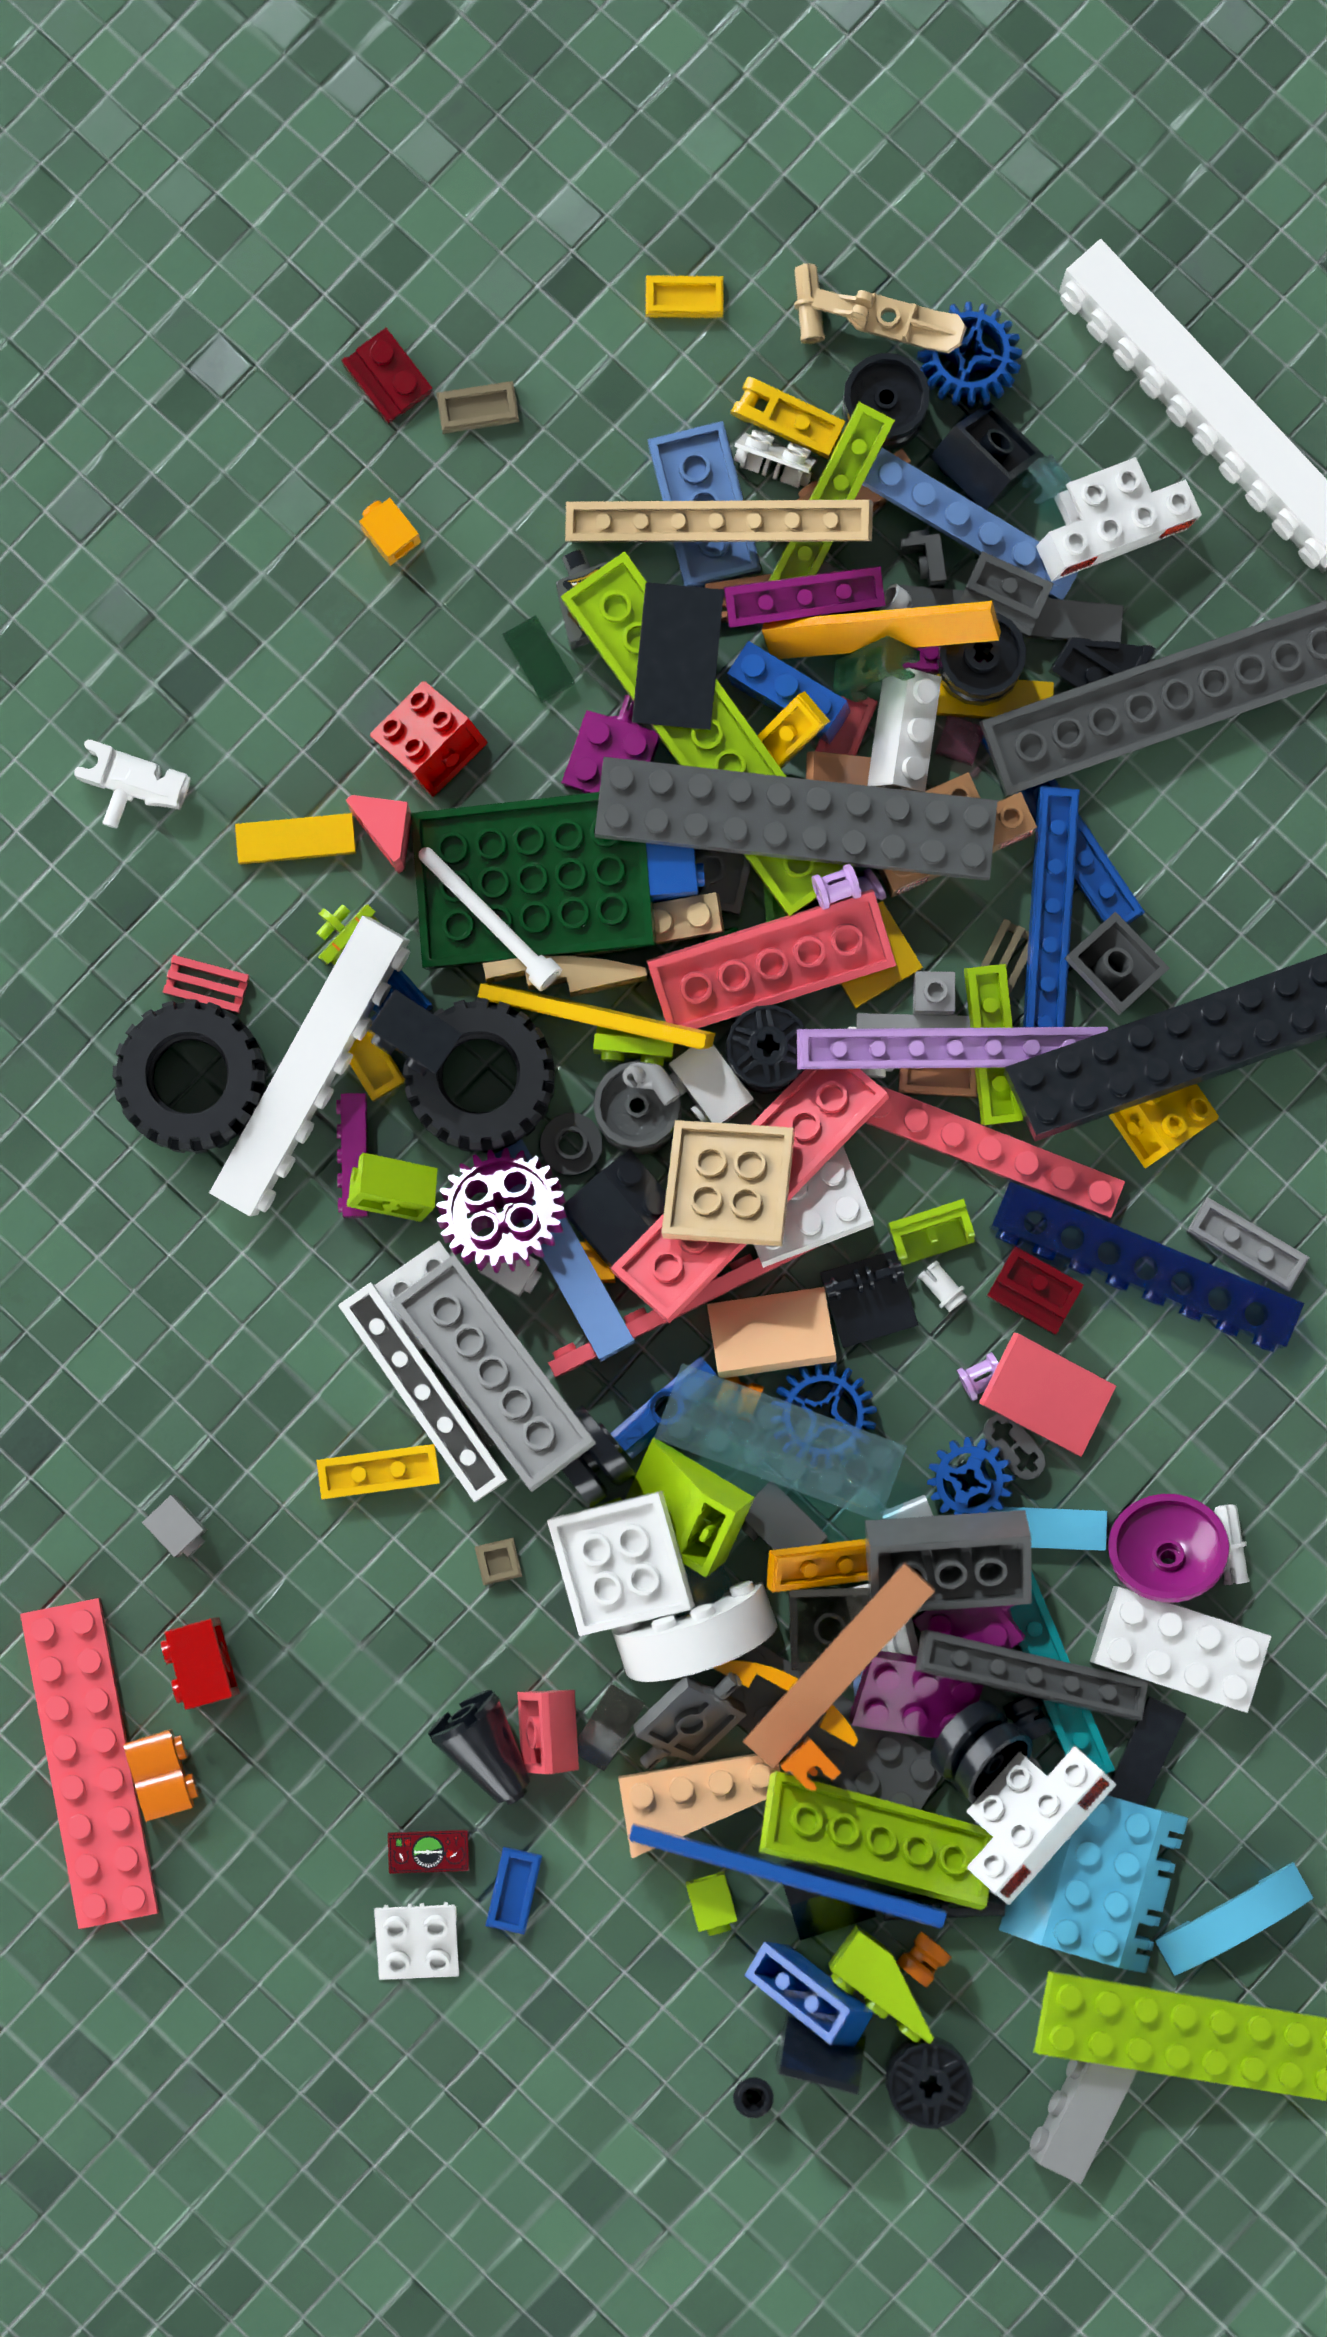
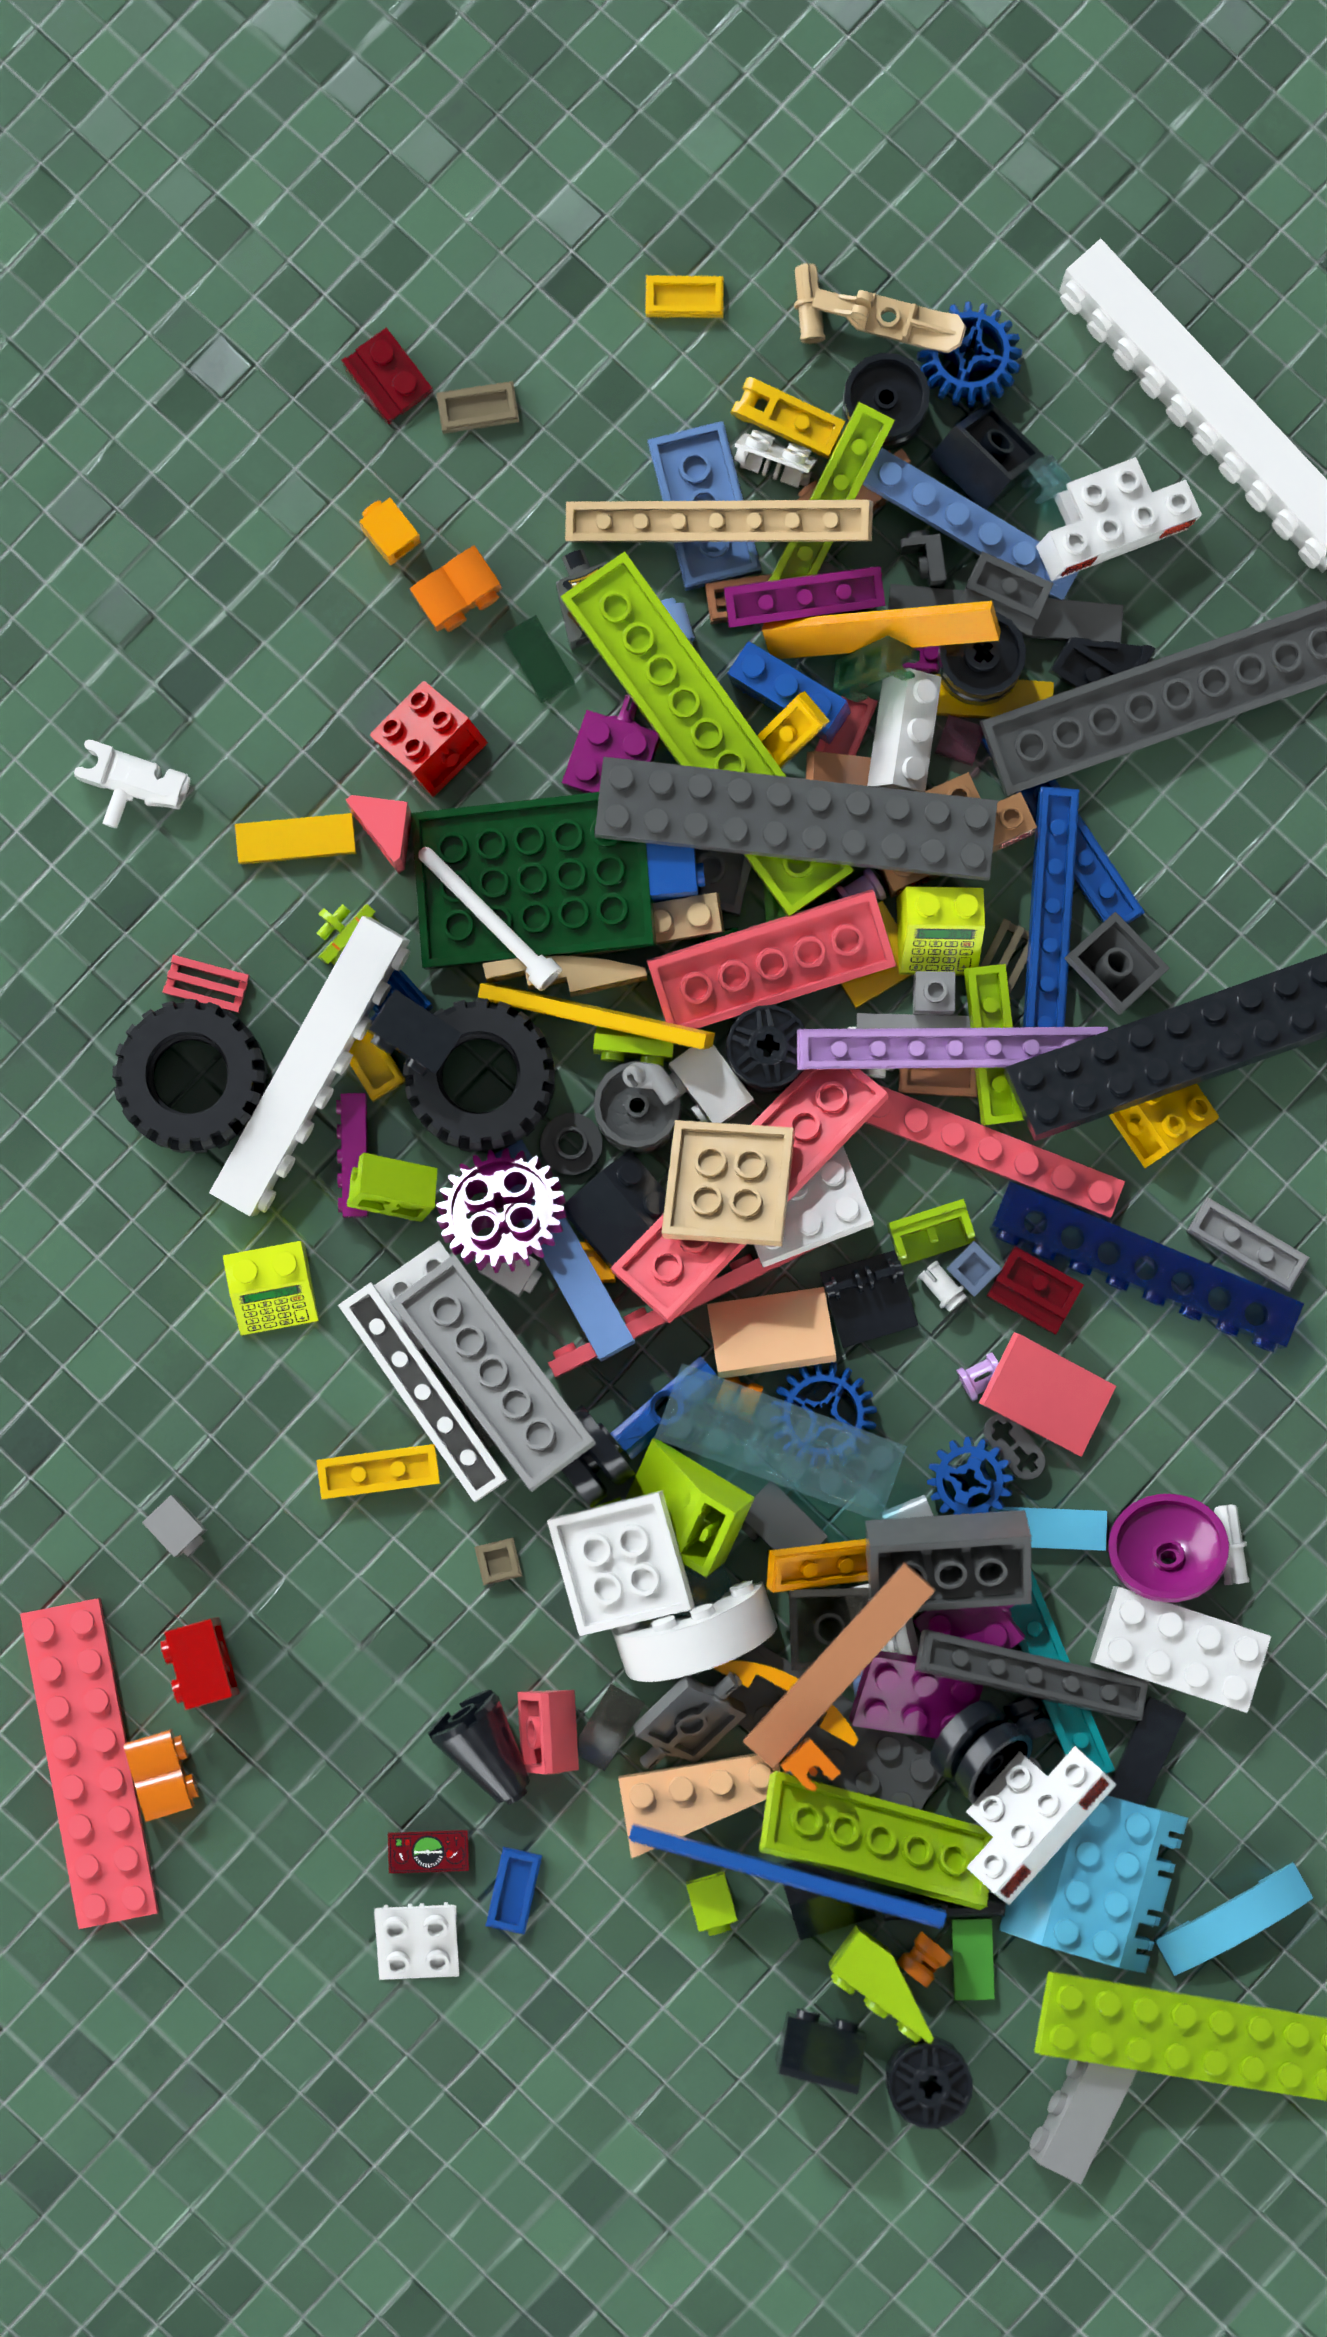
black sticker [632,582,724,730] -> none
black cone [733,2077,774,2118] -> none
blue brick [744,1942,874,2047] -> none
lavender bush [811,864,861,910] -> none
white hinge [878,584,913,611] -> none
none -> neon yellow slope [223,1241,319,1336]
none -> orange brick [410,545,502,632]
none -> neon yellow slope [896,886,985,976]
none -> sand blue plate [946,1241,1002,1297]
none -> bright green tile [951,1917,995,2001]

